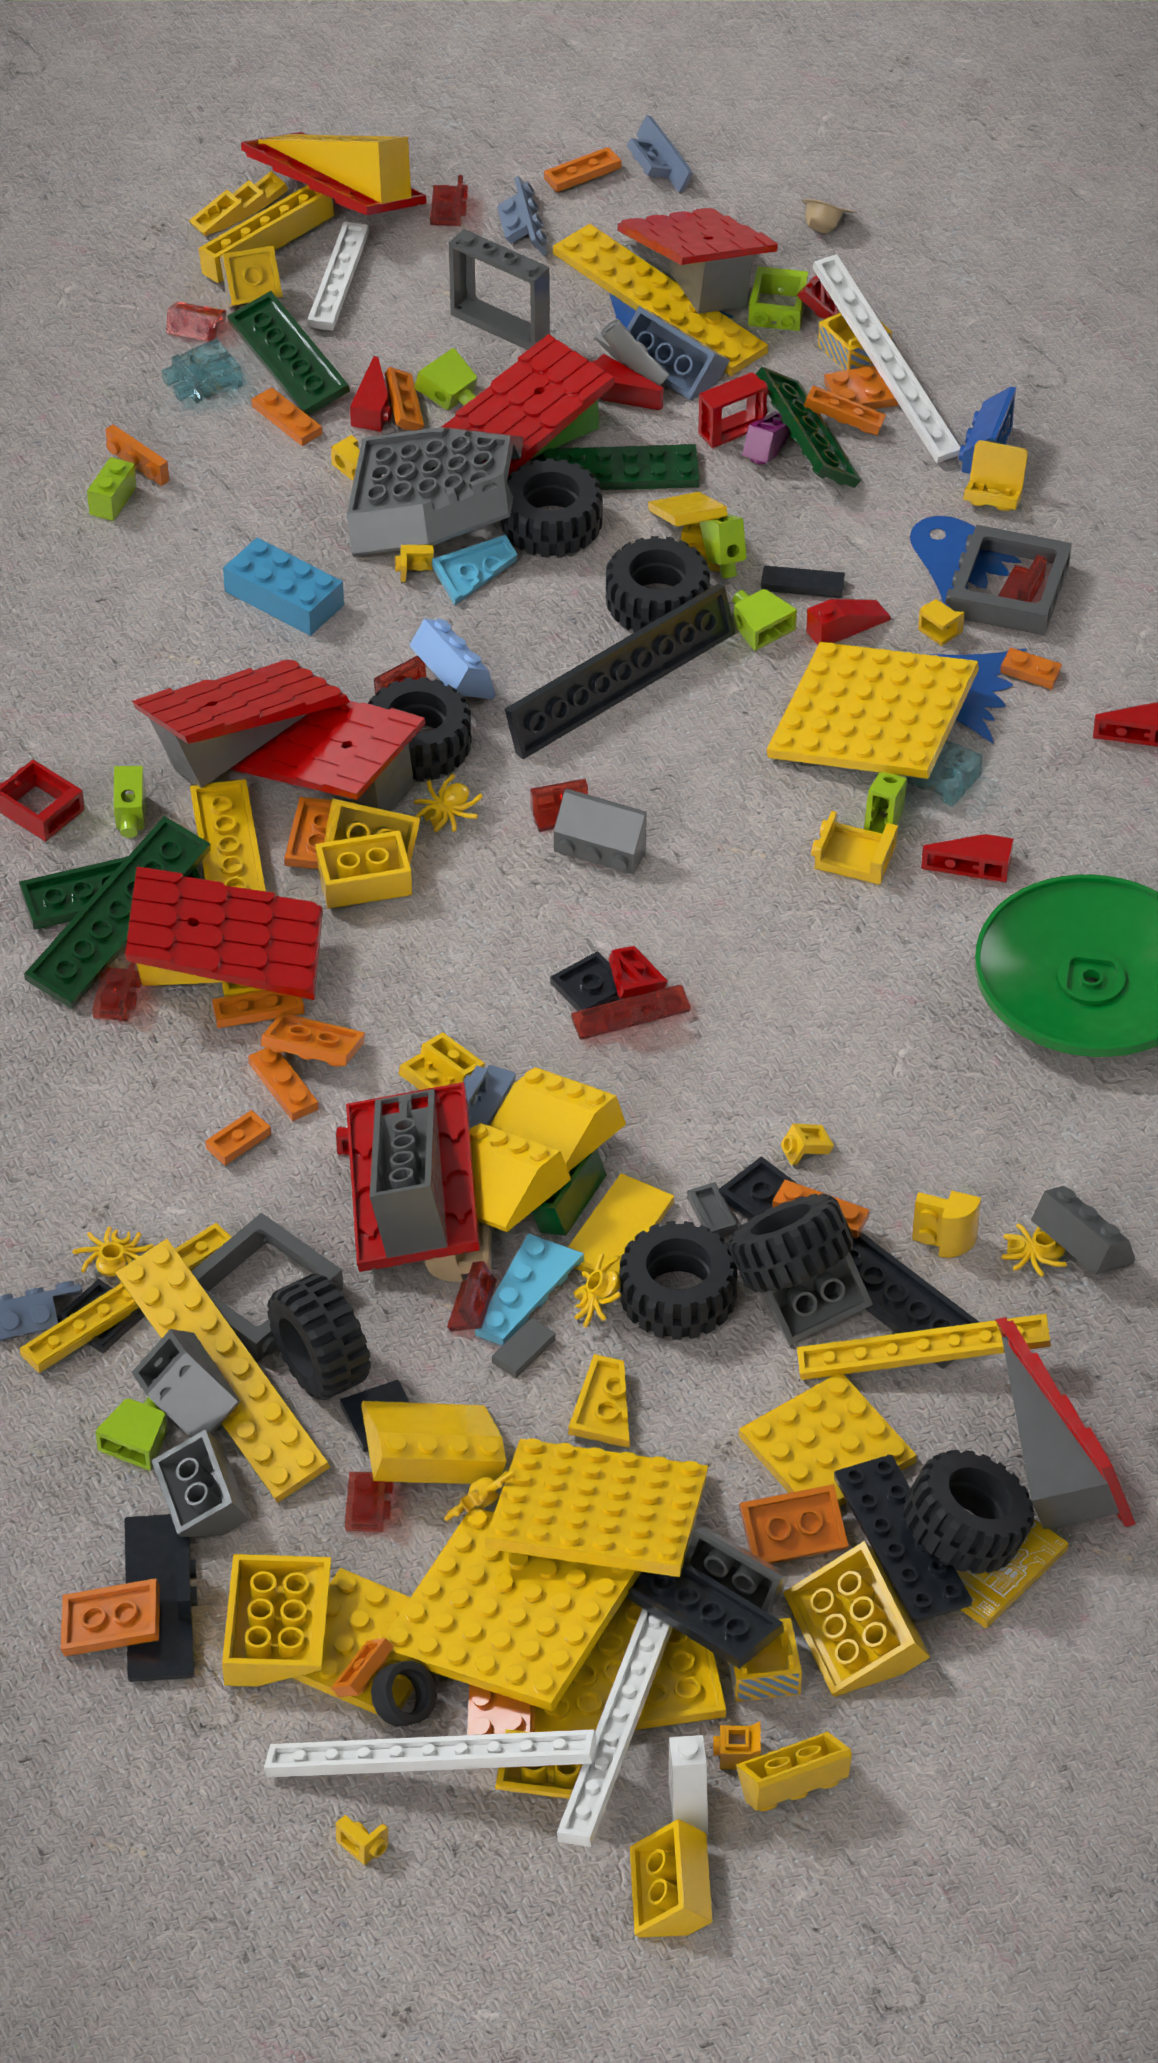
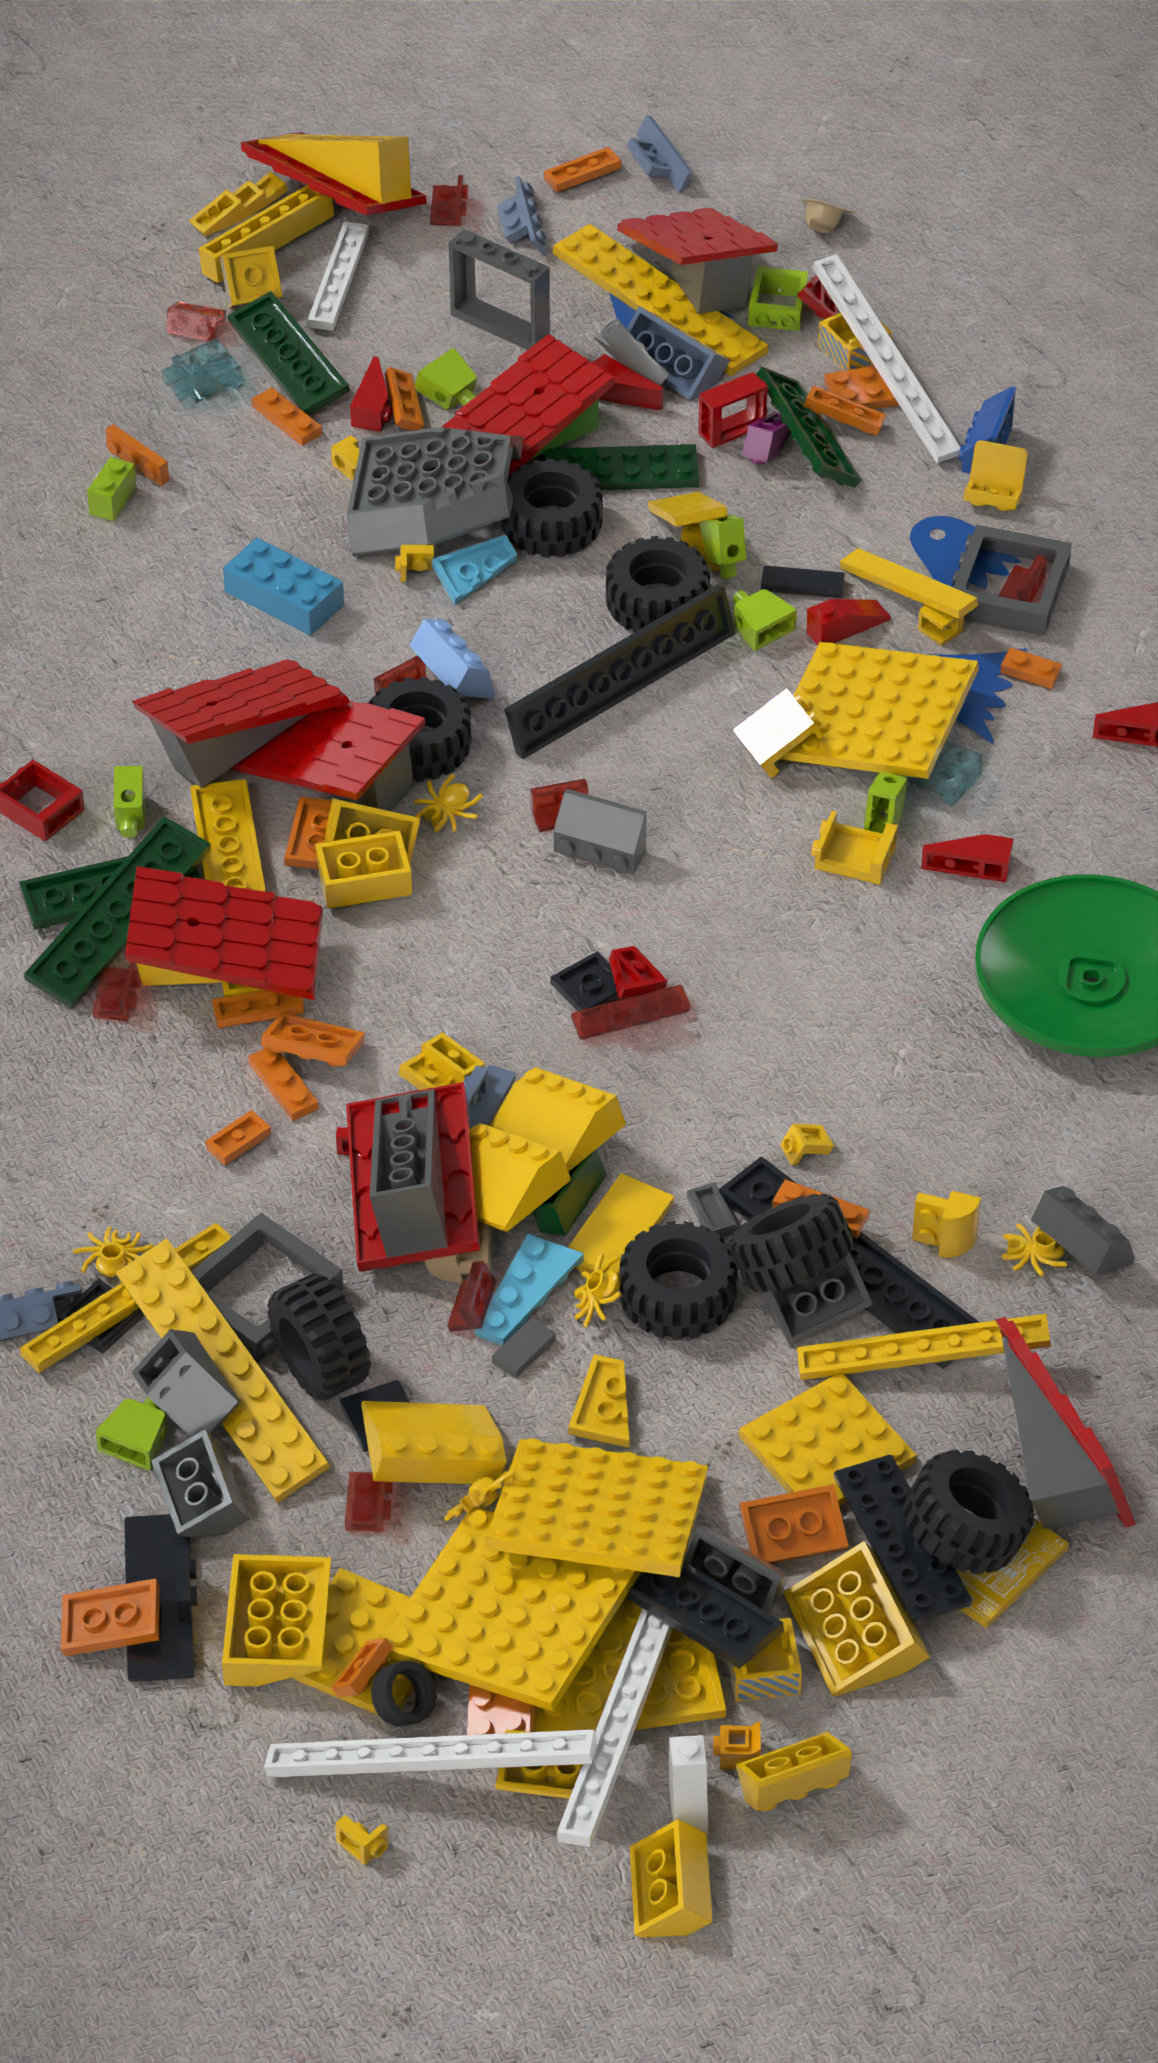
none -> panel [734,688,823,778]
none -> yellow tile [840,548,978,619]

